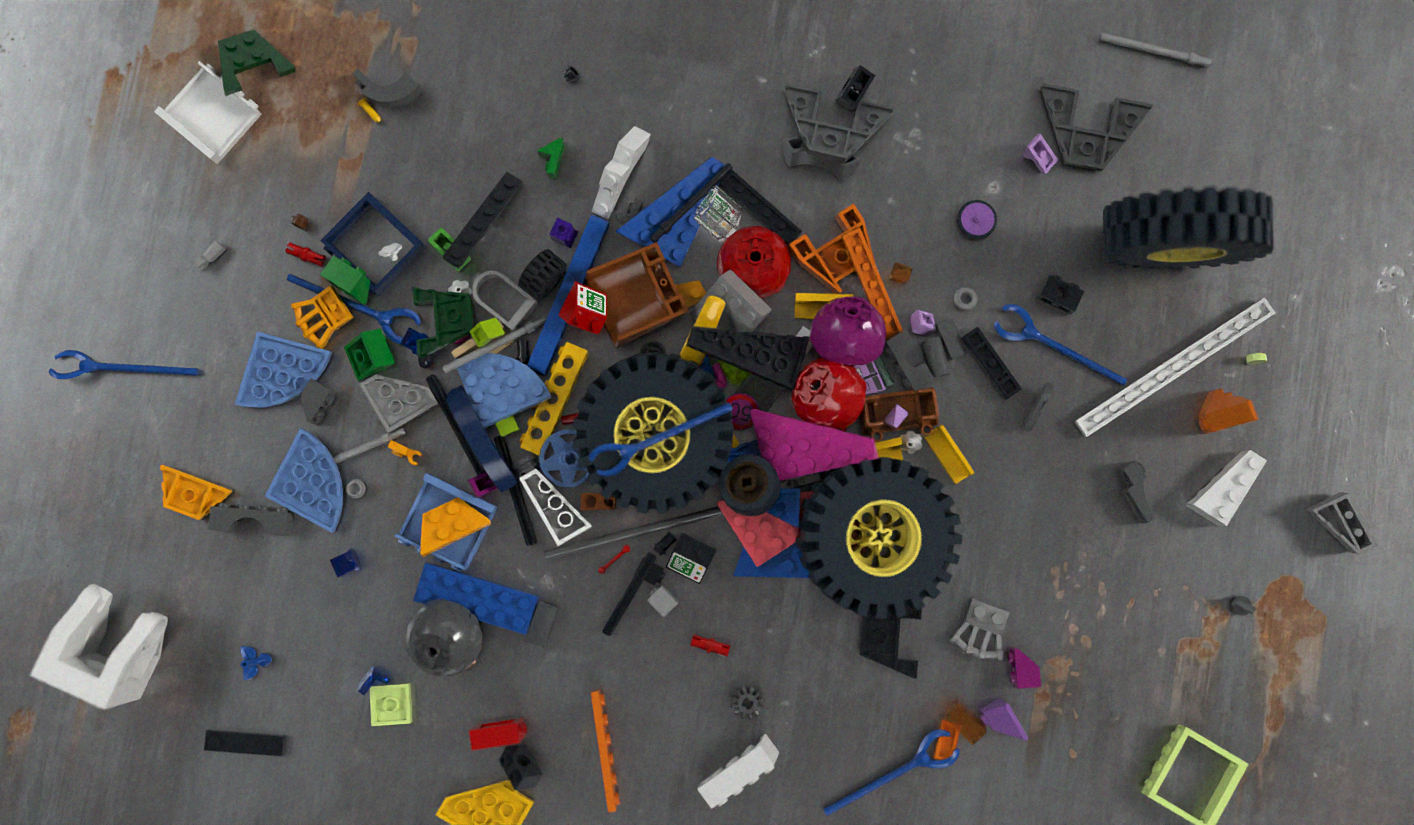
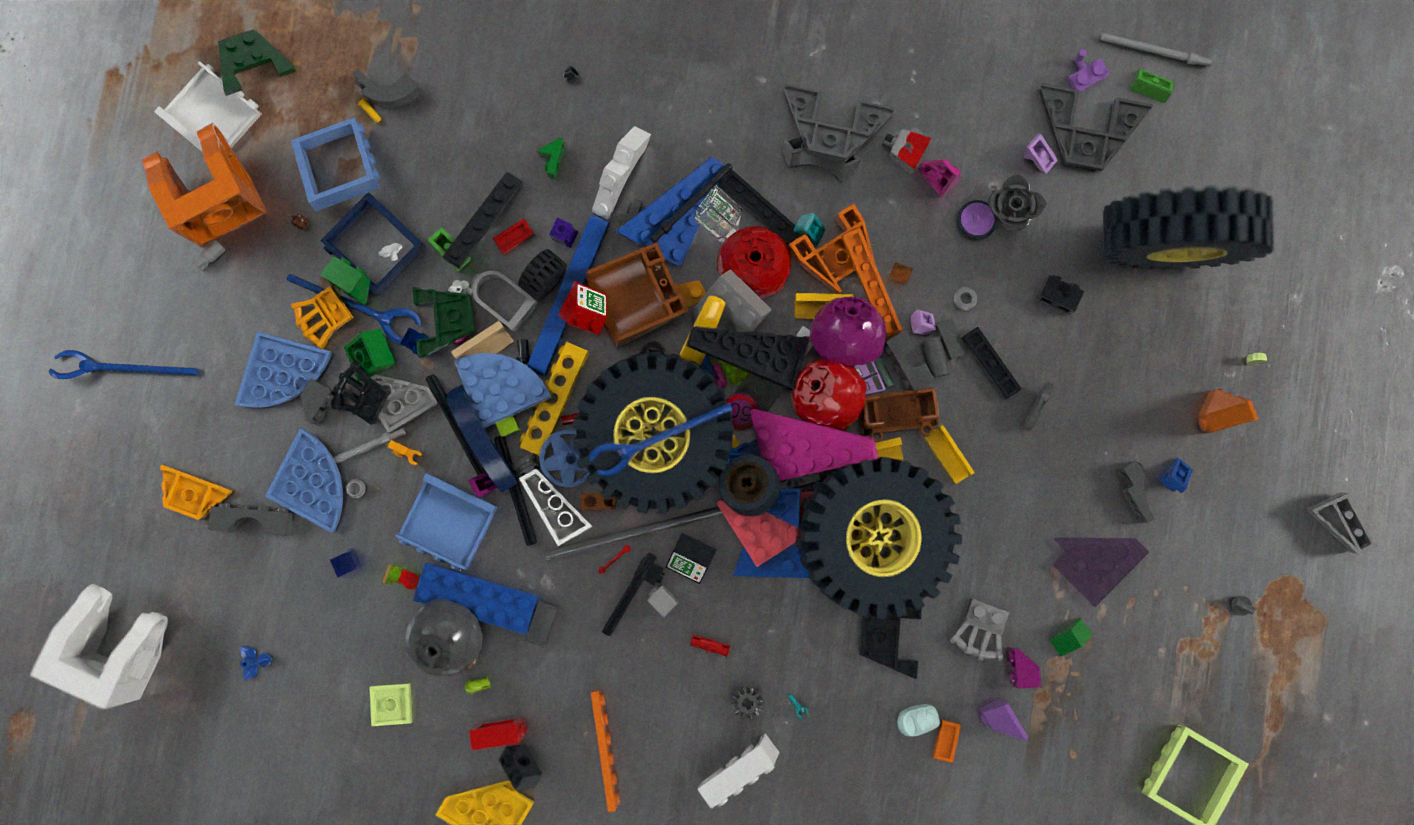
black plate [204,730,286,756] -> none
red pin [285,242,326,267] -> none
clear blue tile [357,666,391,695] -> none
black hinge [418,355,434,368] -> none
light orange wing [420,497,491,557] -> none
light grey bar [442,316,547,374] -> none
lime panel [469,318,505,348] -> none
black pin [653,532,677,556] -> none
blue piece [823,729,960,816] -> none
black brick [835,65,876,111] -> none
lavender slope [883,404,908,430] -> none
white plant [900,430,922,454] -> none
clear orange hinge [944,698,987,745] -> none
blue piece [994,304,1127,386] -> none
white plate [1074,297,1275,437] -> none
white wedge [1185,450,1267,526] -> none
none -> orange brick [142,123,267,247]
none -> medium blue window [291,117,380,211]
none -> black plate [331,360,390,425]
none -> leg [381,564,421,590]
none -> lime pin [465,676,491,695]
none -> red tile [492,219,535,255]
none -> teal hand [788,694,810,721]
none -> teal slope [793,213,826,246]
none -> torso [883,129,932,174]
none -> light aqua piece [897,704,940,736]
none -> dark pink wedge [917,159,962,197]
none -> dark grey brick [988,173,1047,231]
none -> green slope [1049,618,1093,656]
none -> clear purple wing [1052,537,1149,607]
none -> medium lavender plate [1067,49,1110,93]
none -> bright green slope [1131,68,1174,103]
none -> blue slope [1160,458,1193,493]

